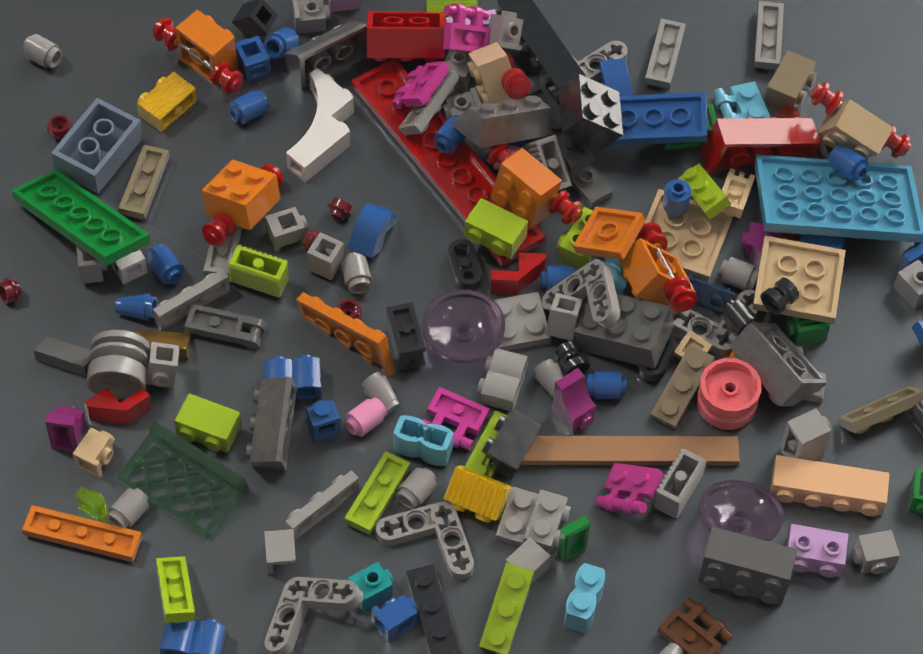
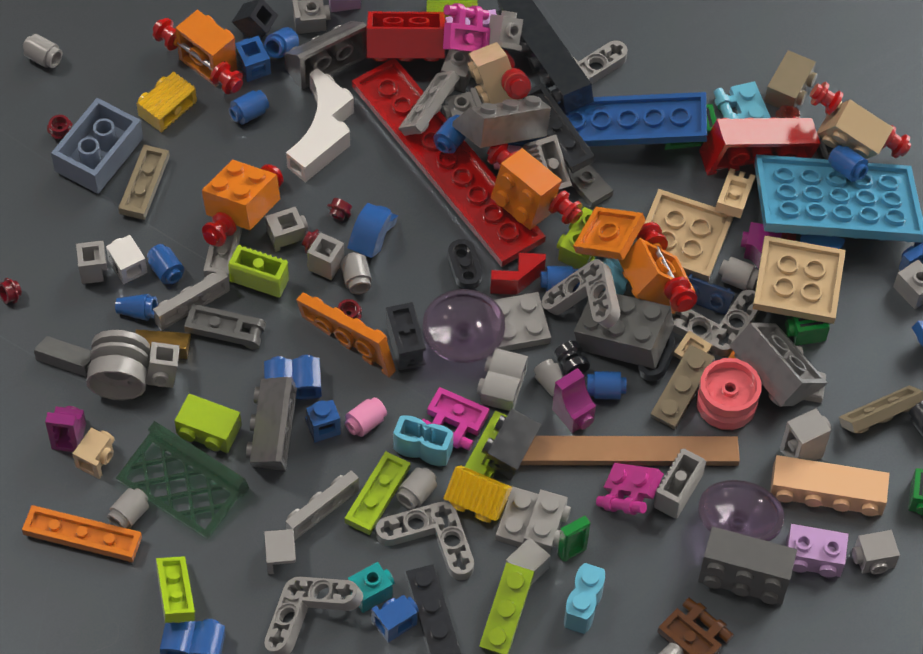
green plate [11,169,151,266] -> none
clear neon green plate [74,486,107,522] -> none
red slope [84,388,152,424] -> none
light grey cone [362,372,400,414] -> none
dark pink plate [391,61,450,109] -> none
lime brick [464,198,528,259] -> none
light grey brick [546,293,583,341] -> none
black brick [558,74,623,150] -> none
blue slope [599,58,633,96] -> none
light grey plate [644,18,686,89] -> none
blue brick [662,179,691,217] -> none
lime plate [678,163,731,219] -> none
black brick [721,300,759,336] -> none
light grey plate [754,1,784,70] -> none
black wheel [760,277,800,315] -> none

